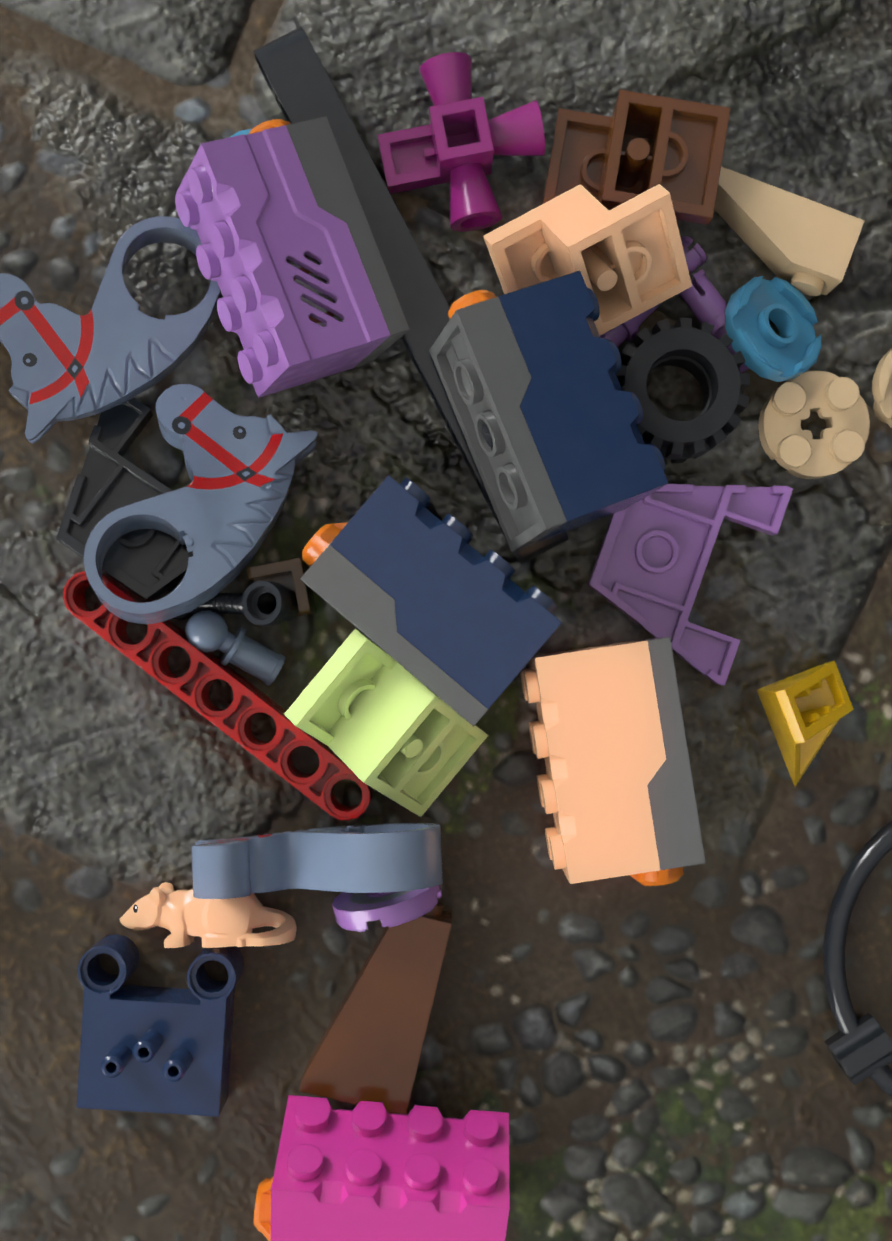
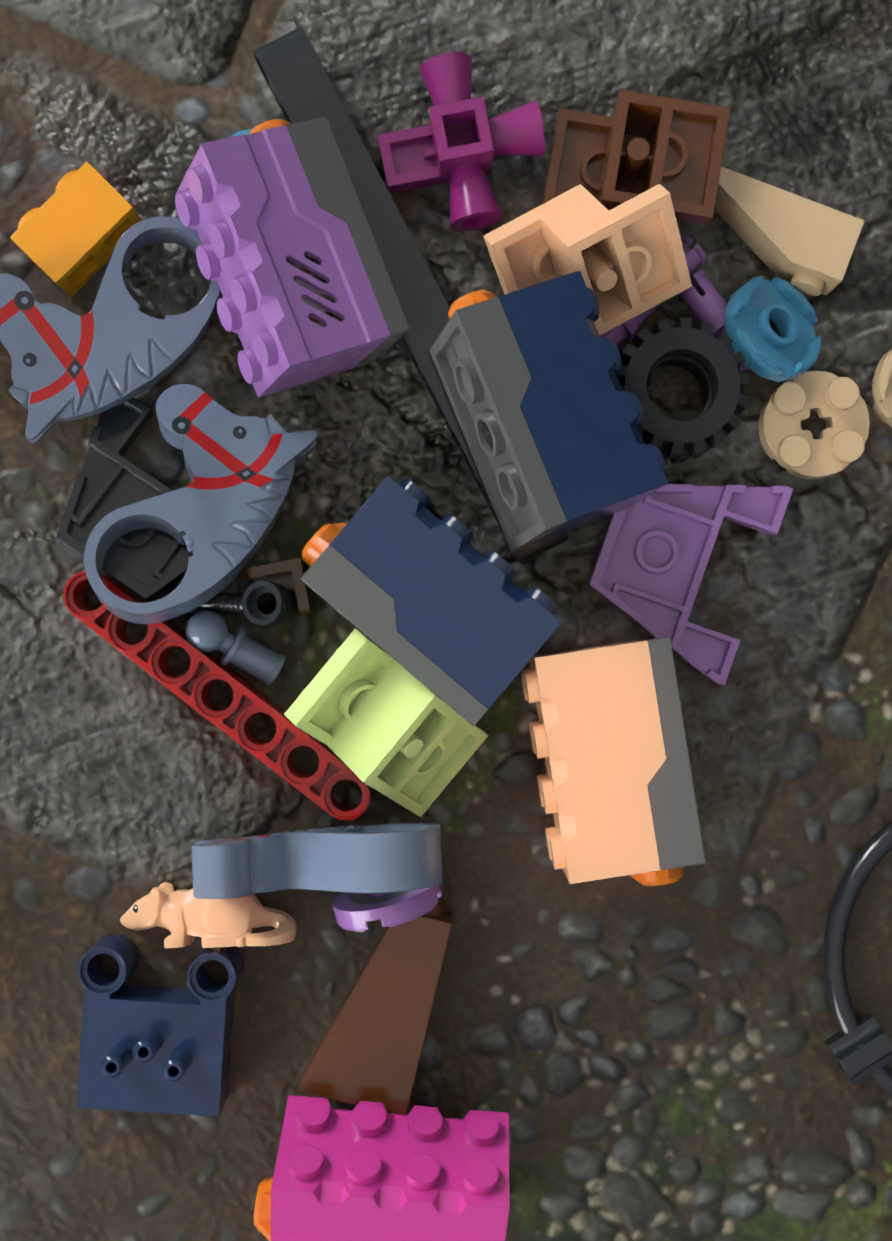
yellow slope [757,660,854,787] -> none
none -> light orange brick [10,161,142,298]

